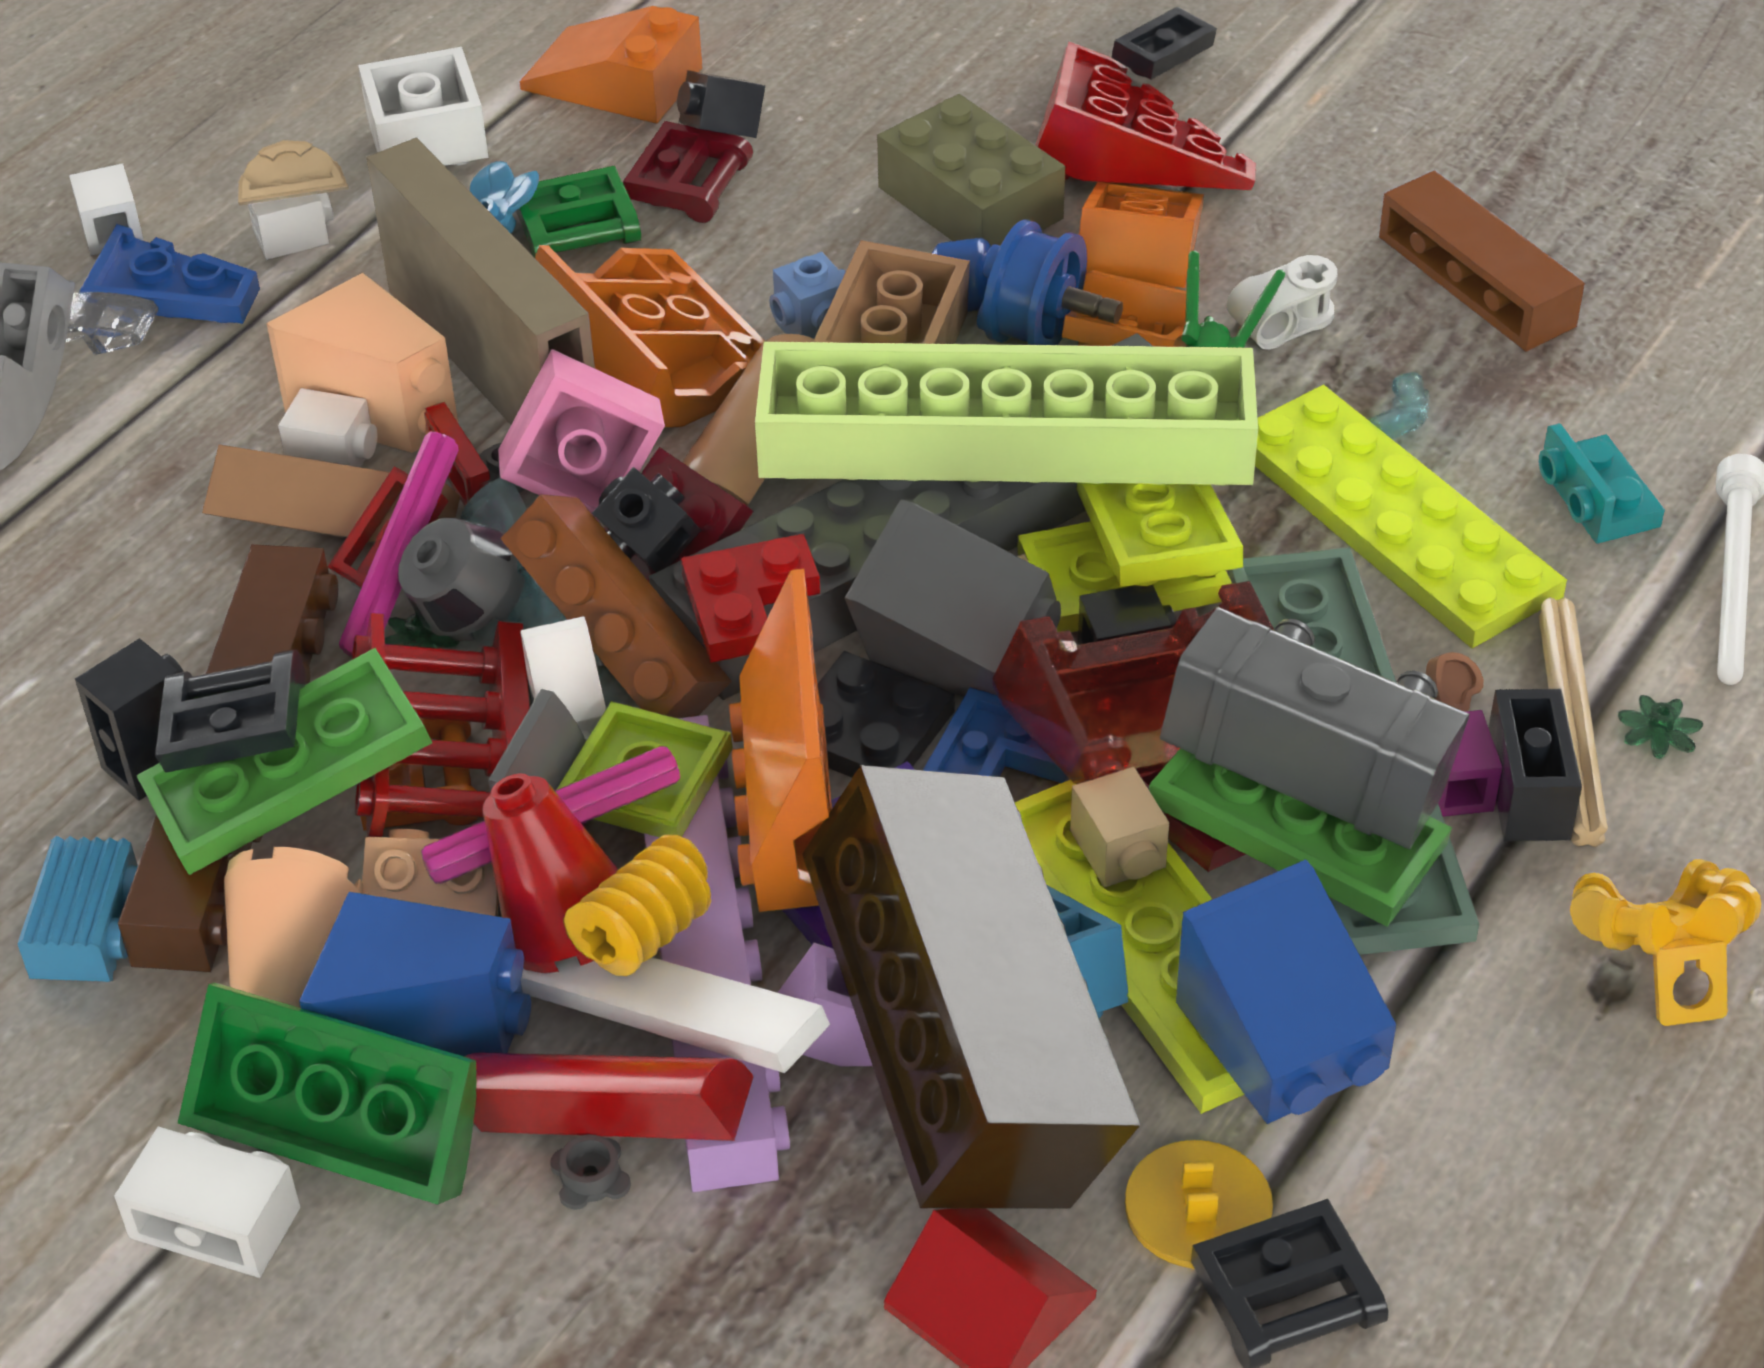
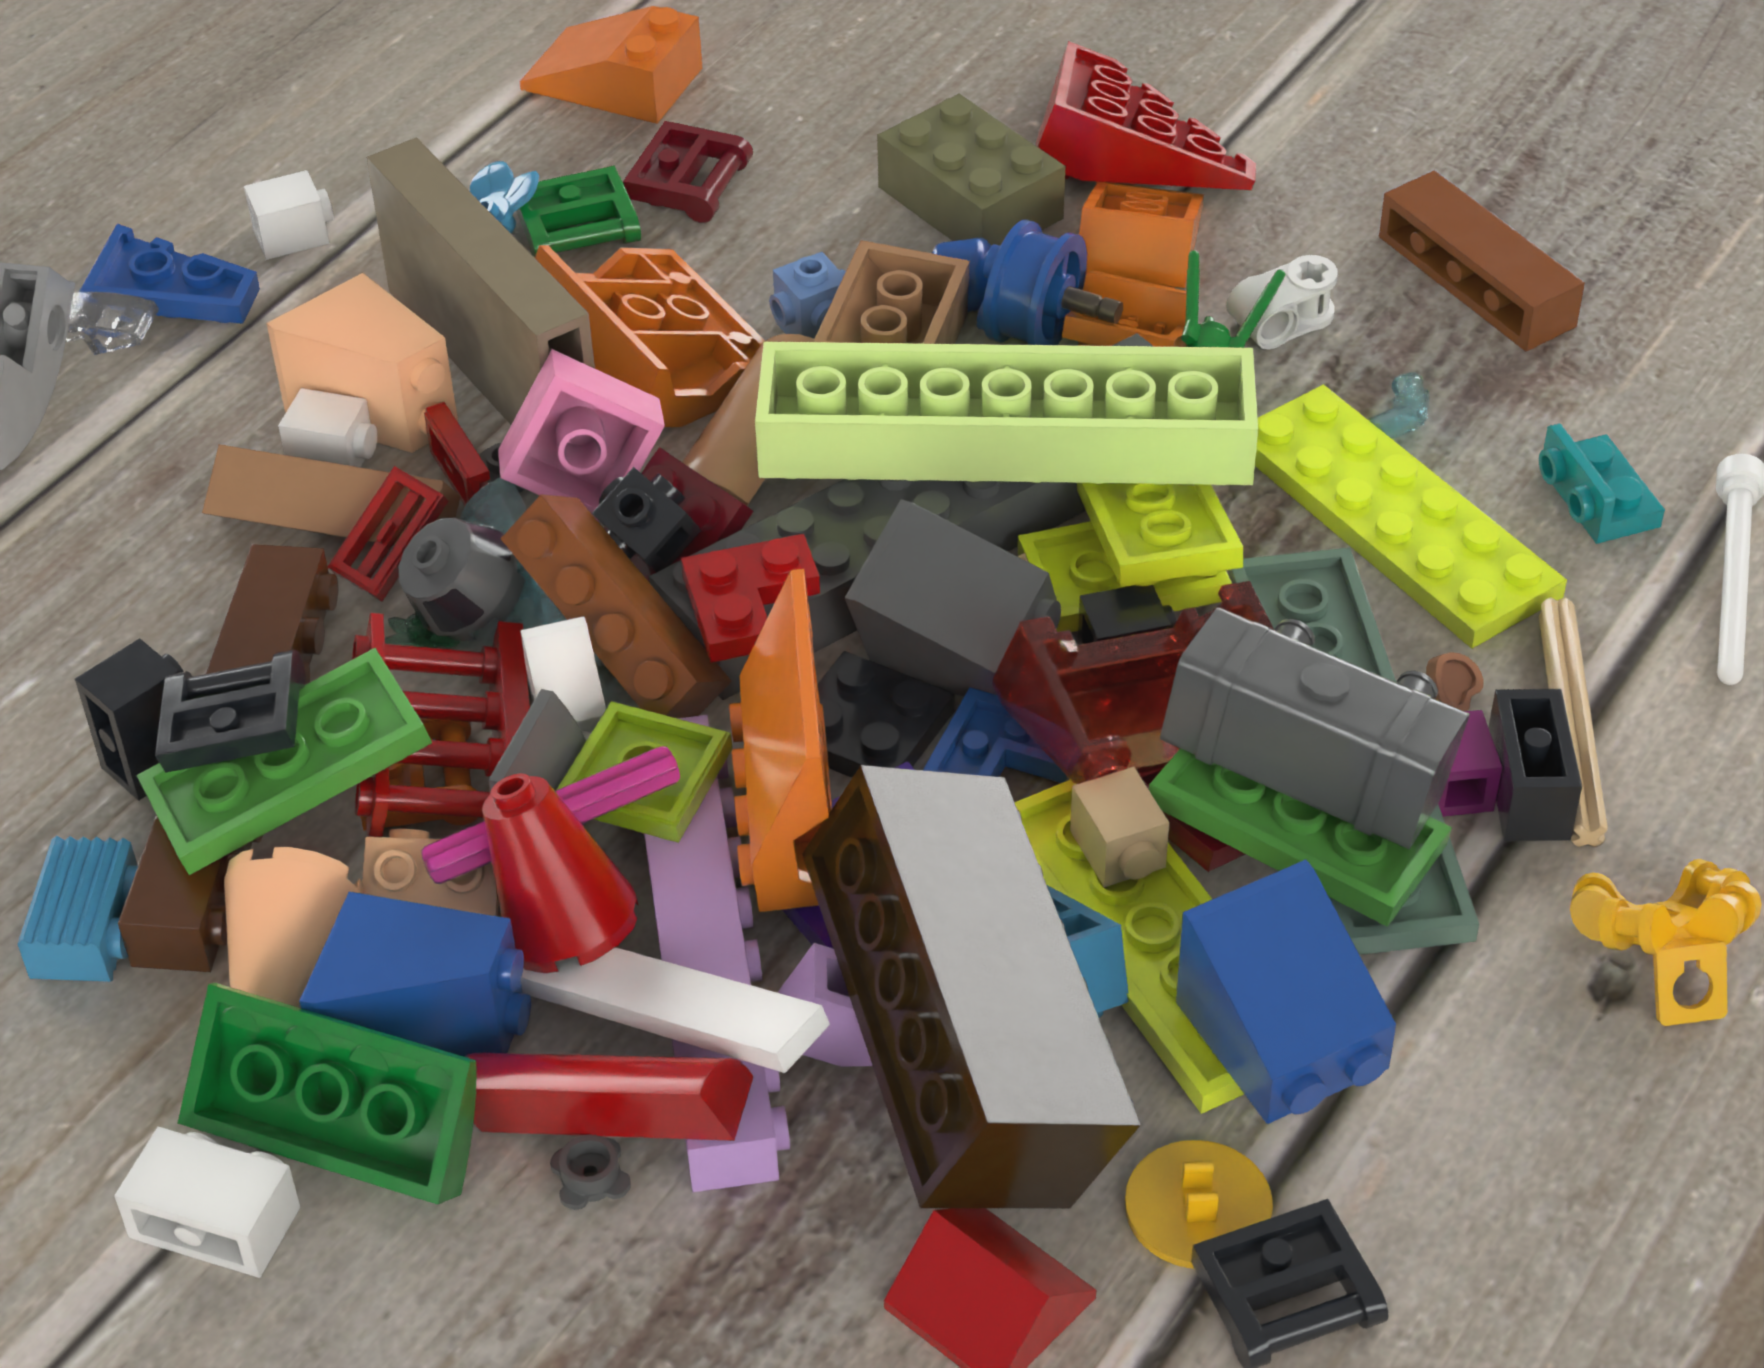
white brick [69,164,144,255] -> none
tan plate [238,140,349,206] -> none
dark pink axle [339,431,458,657] -> none
white brick [358,47,489,166] -> none
yellow piece [563,835,711,976] -> none
black brick [677,70,766,138] -> none
black plate [1111,7,1217,80] -> none
clear green plant [1618,695,1704,759] -> none

